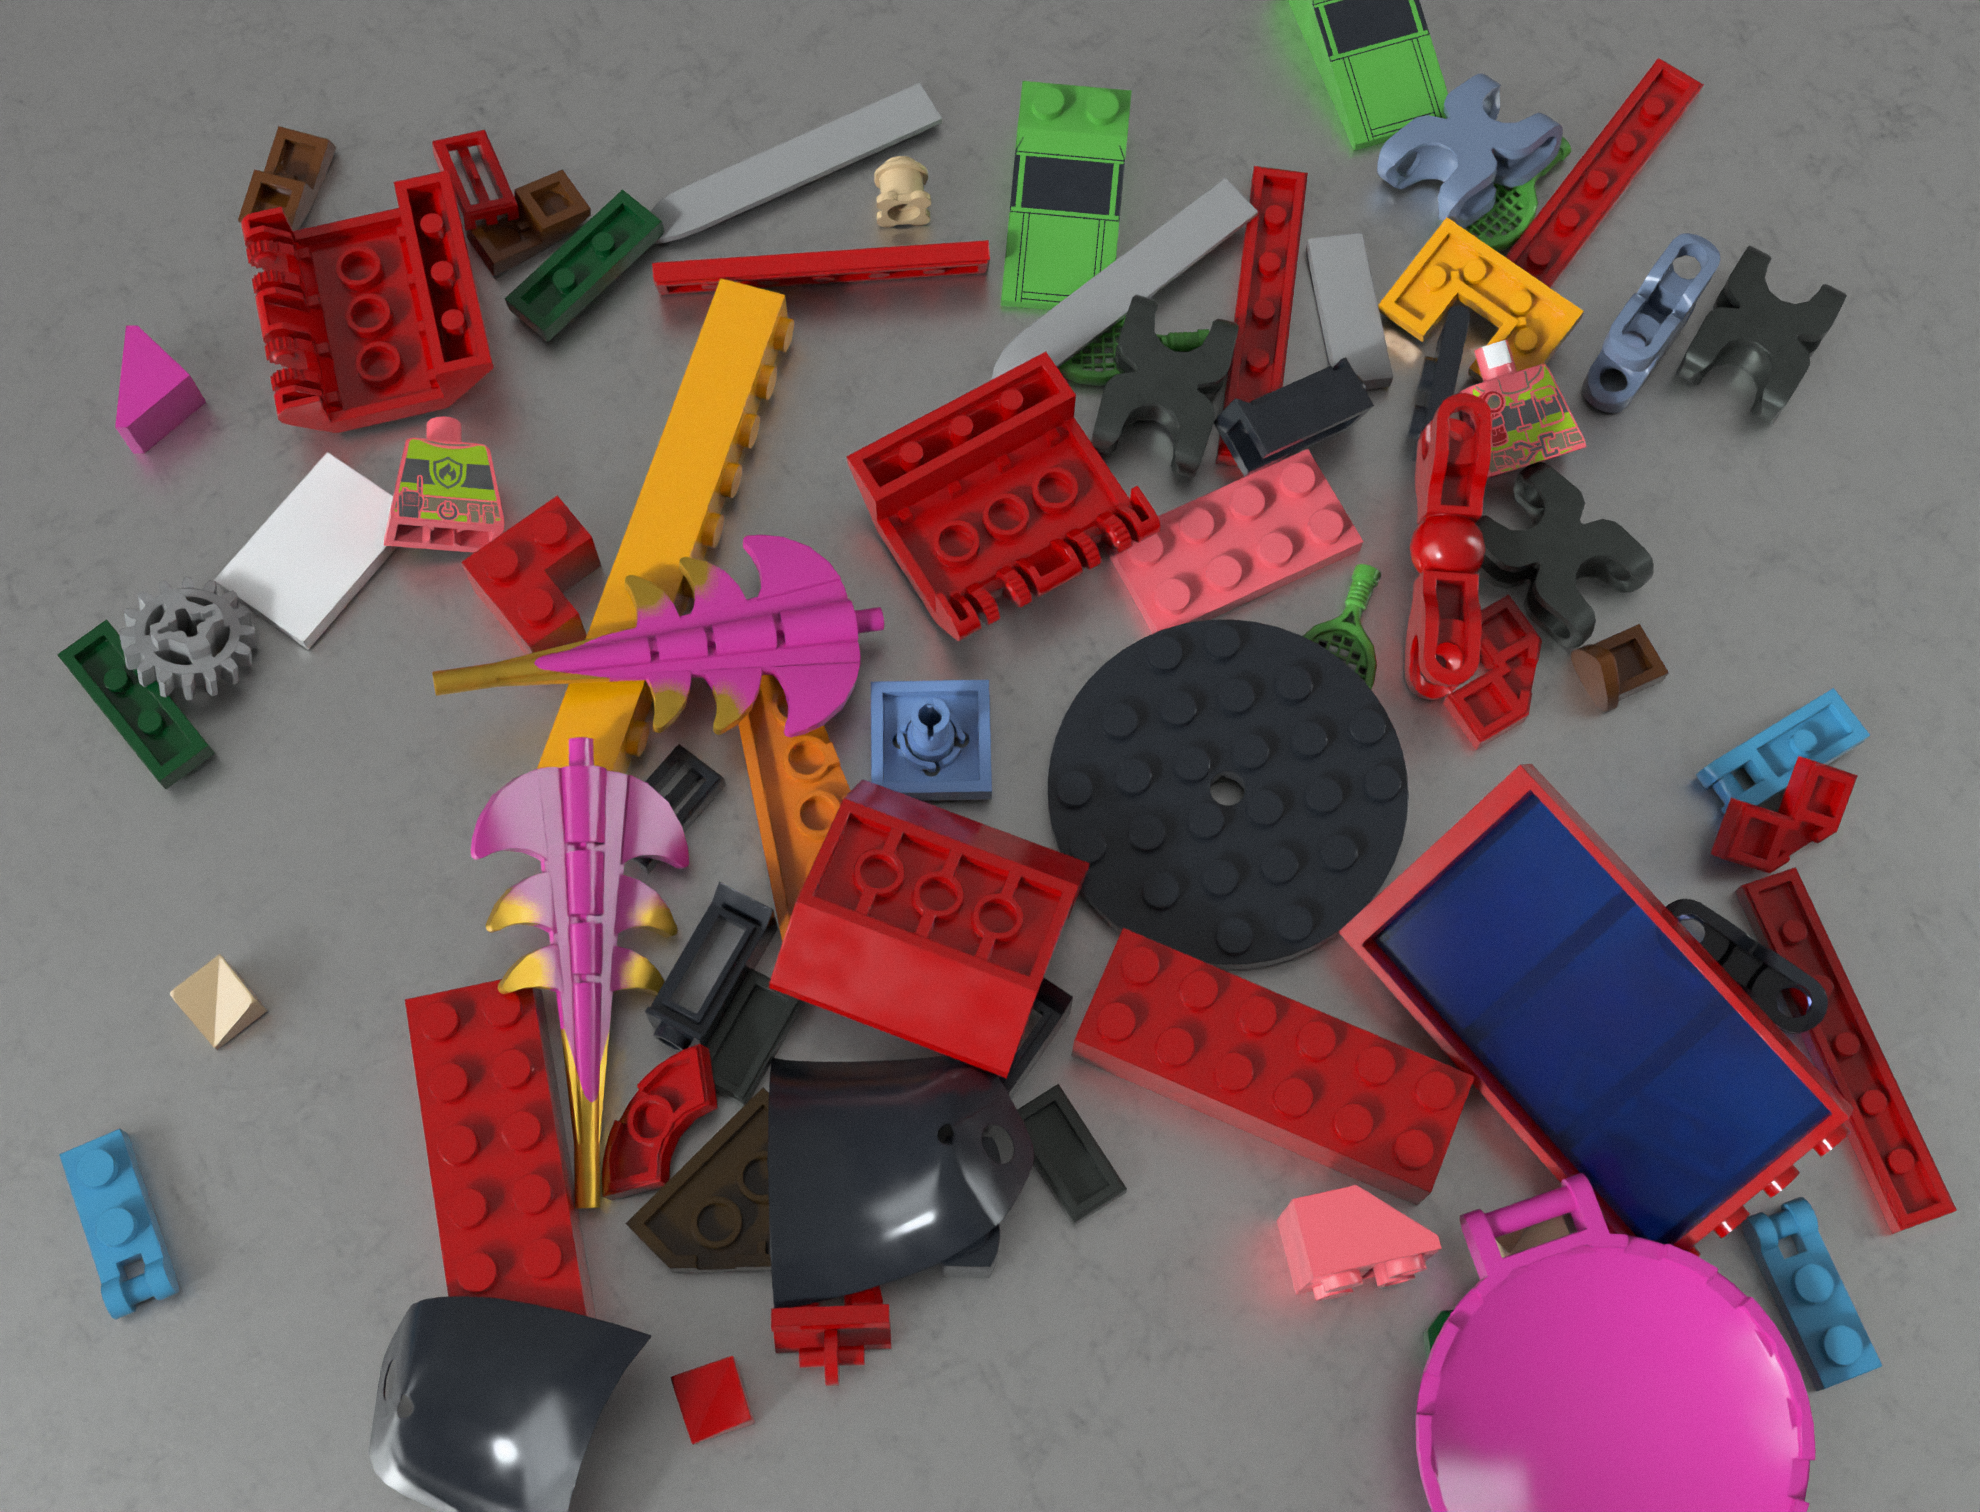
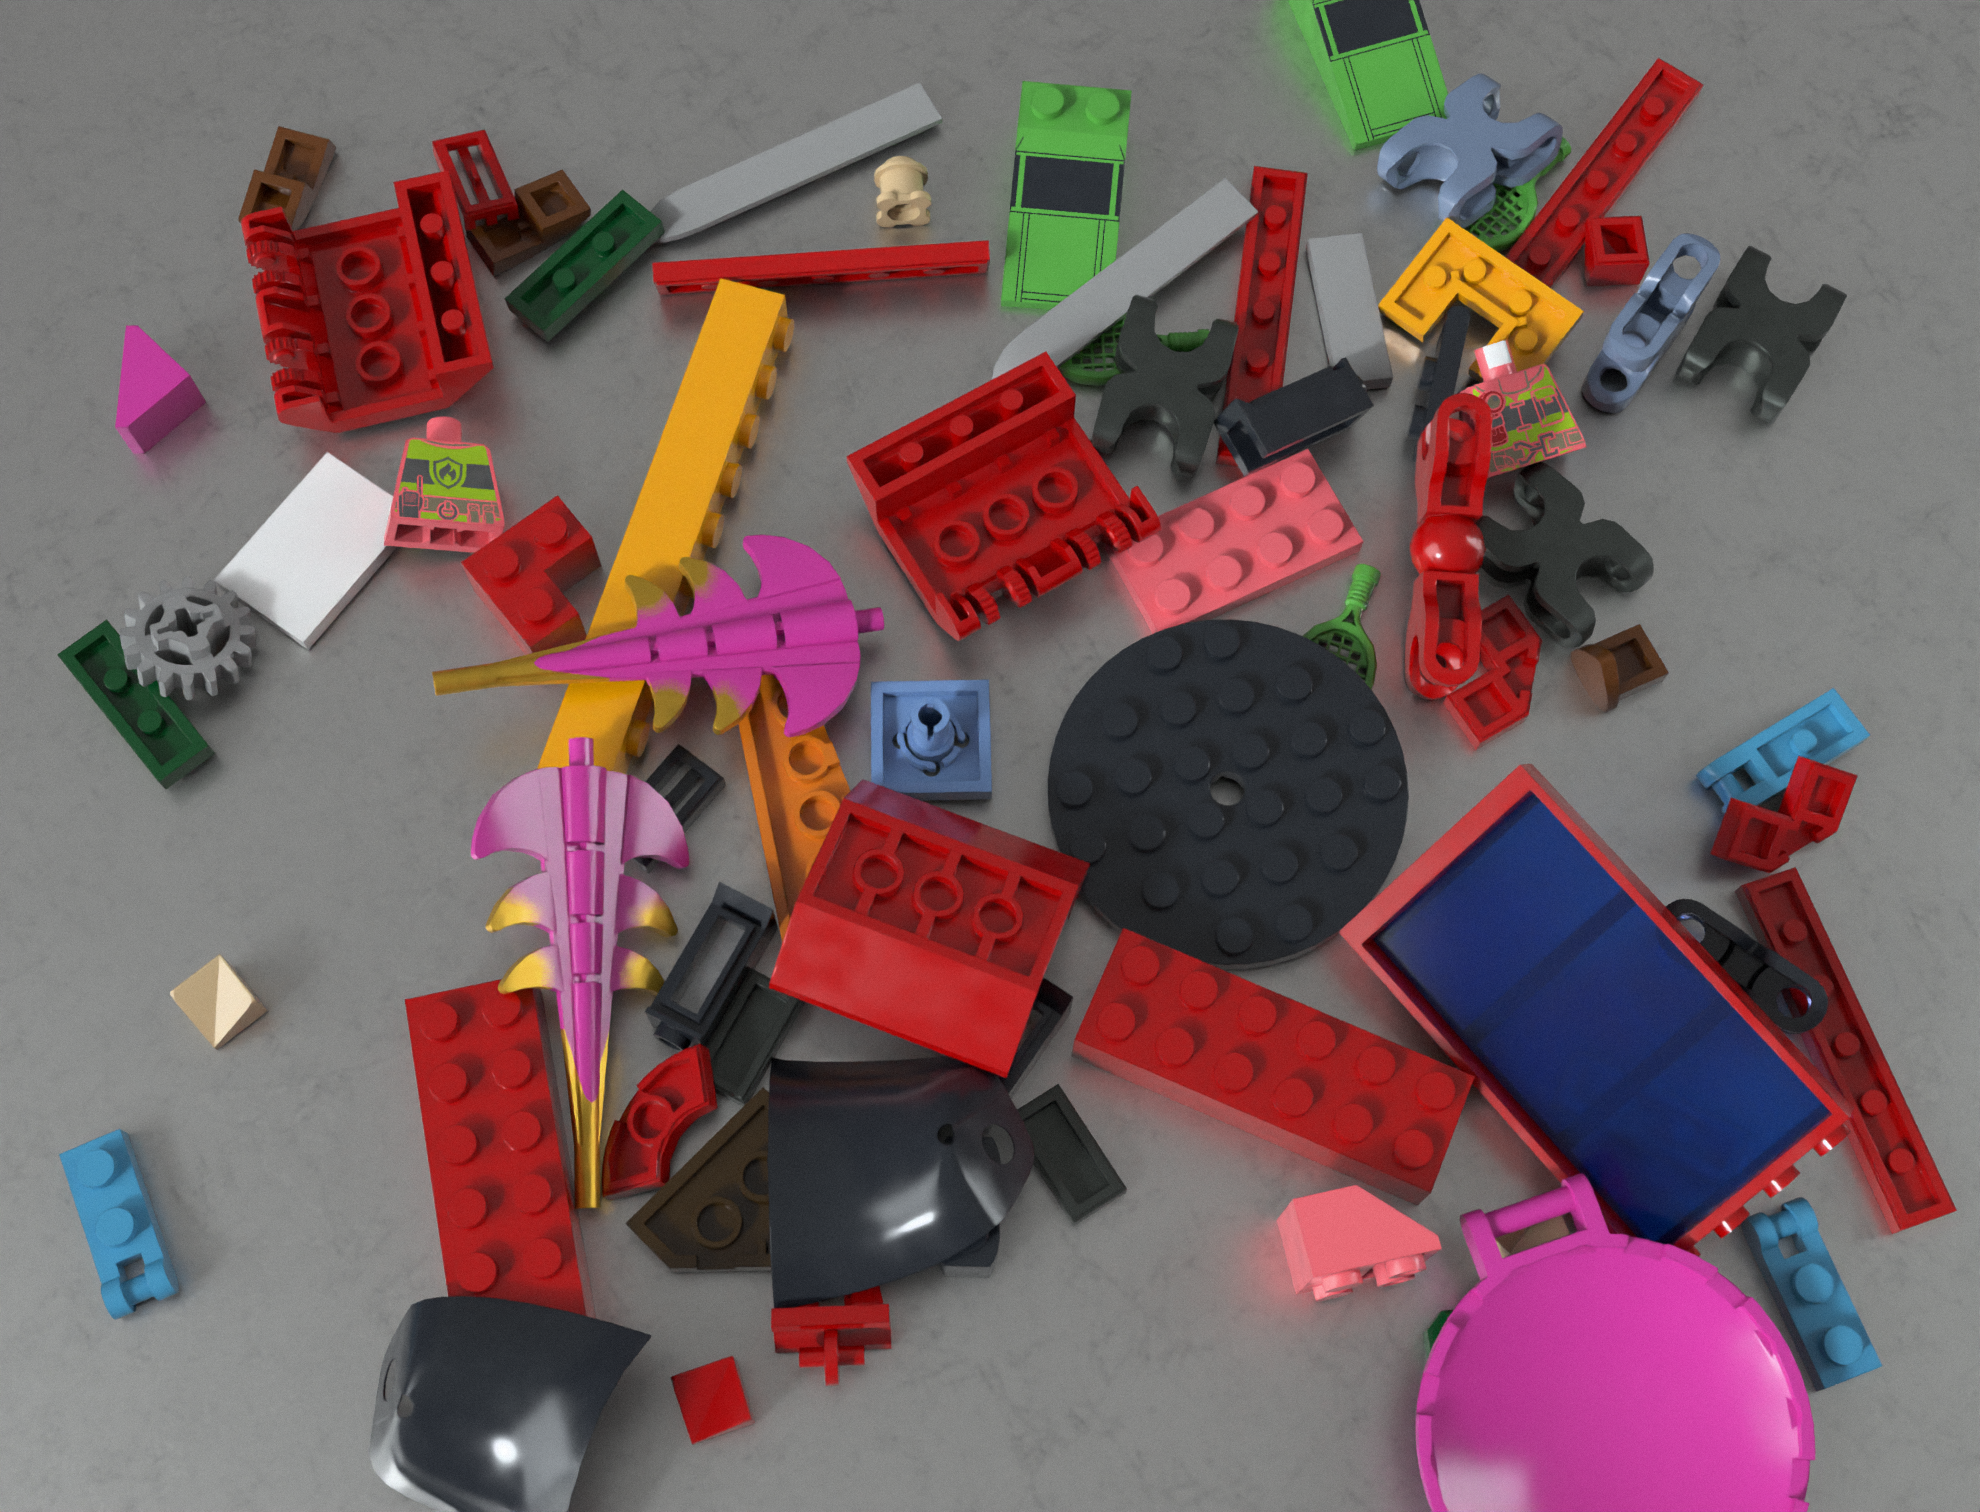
none -> red slope [1585,216,1650,287]

